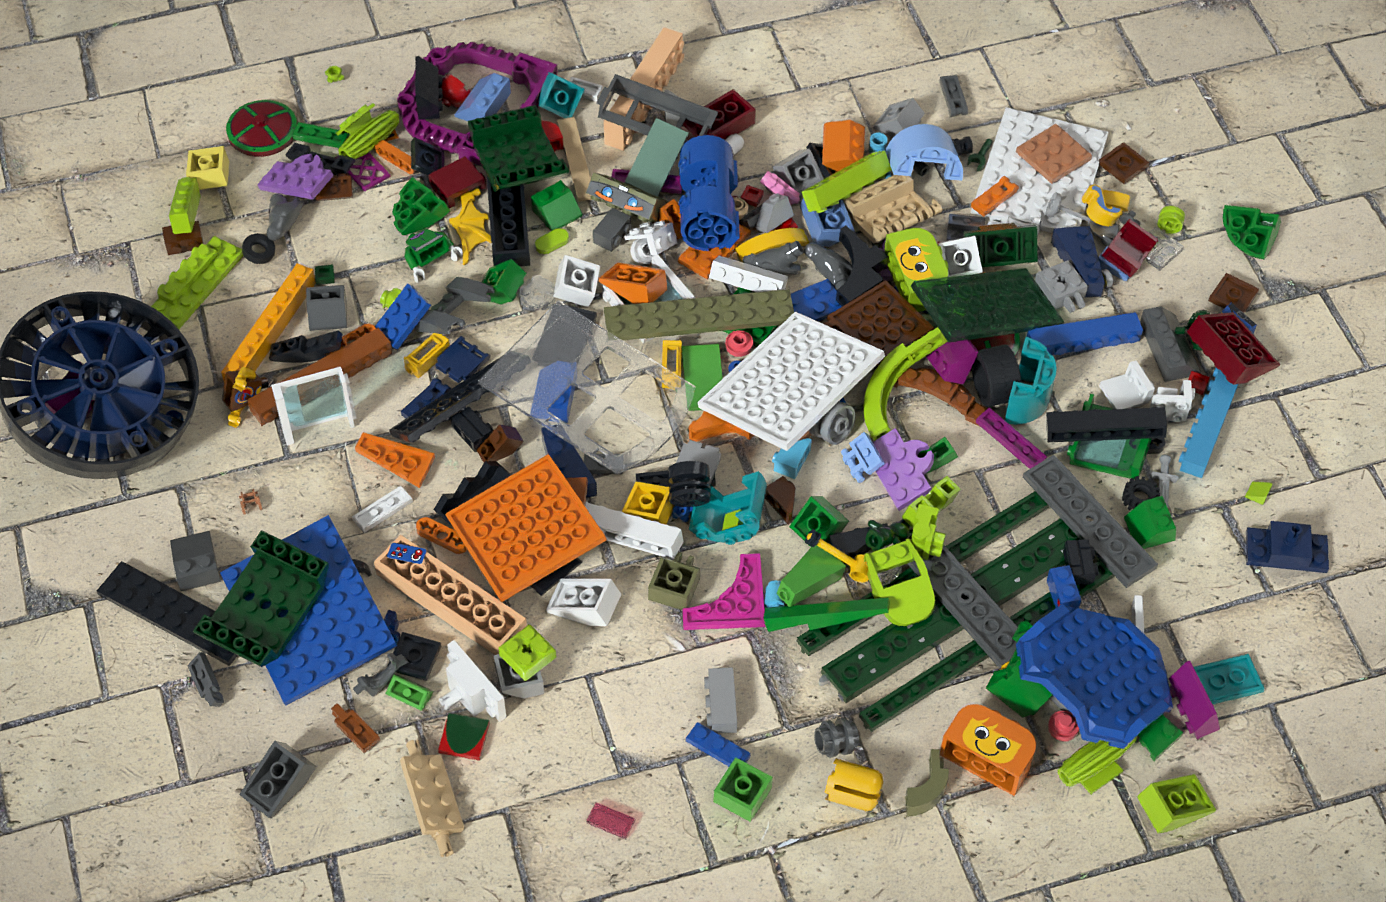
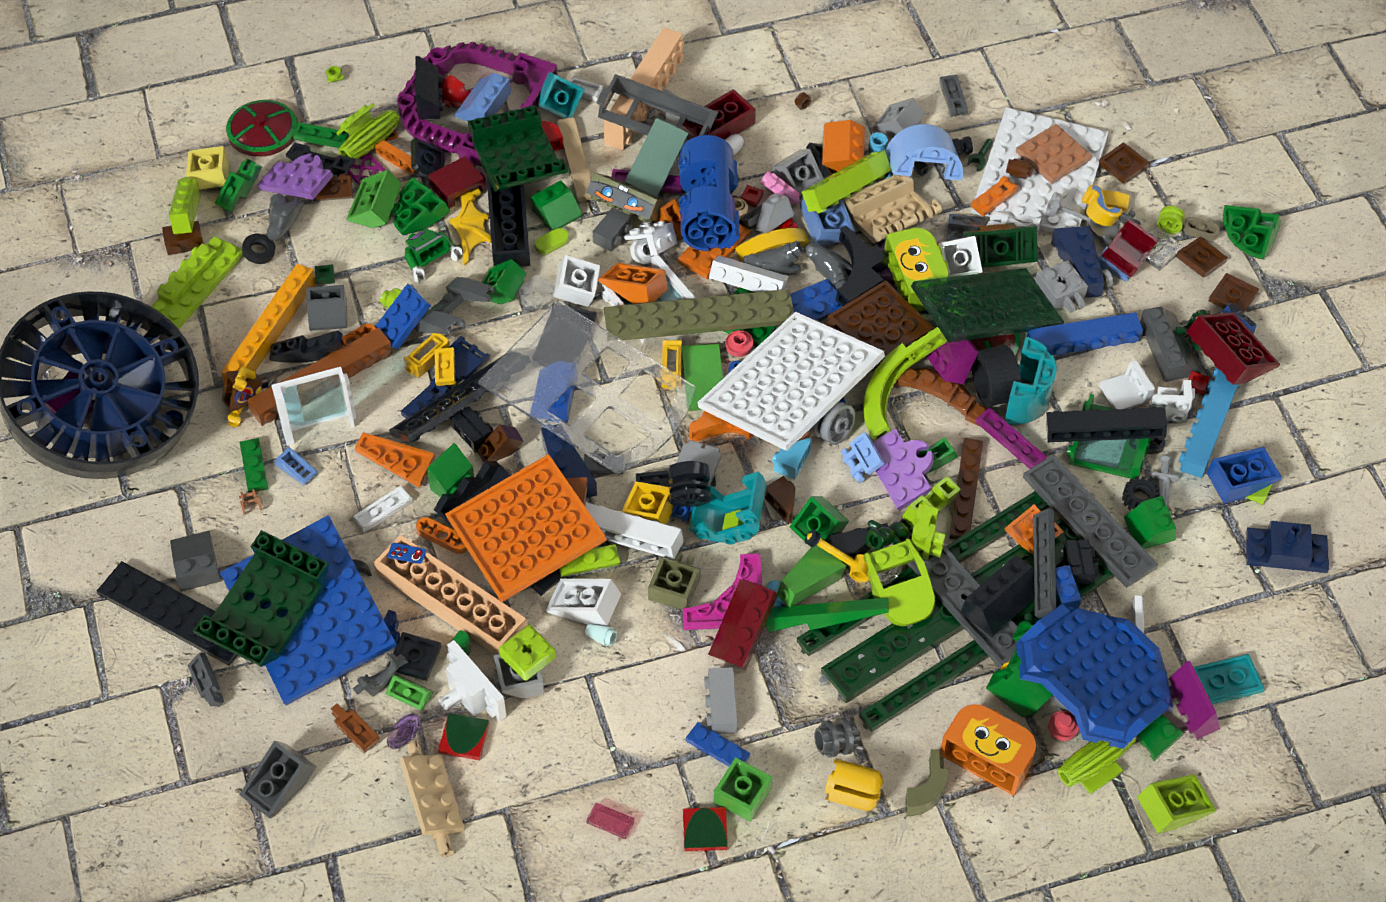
none -> green plate [215,158,263,212]
none -> green plate [240,438,268,493]
none -> medium blue slope [275,447,318,485]
none -> bright green slope [346,170,402,228]
none -> clear purple dish [387,713,420,750]
none -> green slope [427,443,474,497]
none -> yellow plate [435,347,455,386]
none -> green brick [451,630,471,656]
none -> lime plate [559,544,620,577]
none -> light aqua cone [585,624,617,647]
none -> dark green tile [683,807,728,851]
none -> dark red slope [708,579,778,670]
none -> reddish brown axle [794,92,811,110]
none -> reddish brown plate [949,438,983,539]
none -> black slope [961,555,1035,638]
none -> orange slope [1004,504,1063,555]
none -> reddish brown brick [1006,158,1033,179]
none -> dark grey tile [1033,508,1056,619]
none -> reddish brown plate [1176,237,1228,278]
none -> dark tan plate [1183,217,1220,241]
none -> blue slope [1206,447,1282,503]

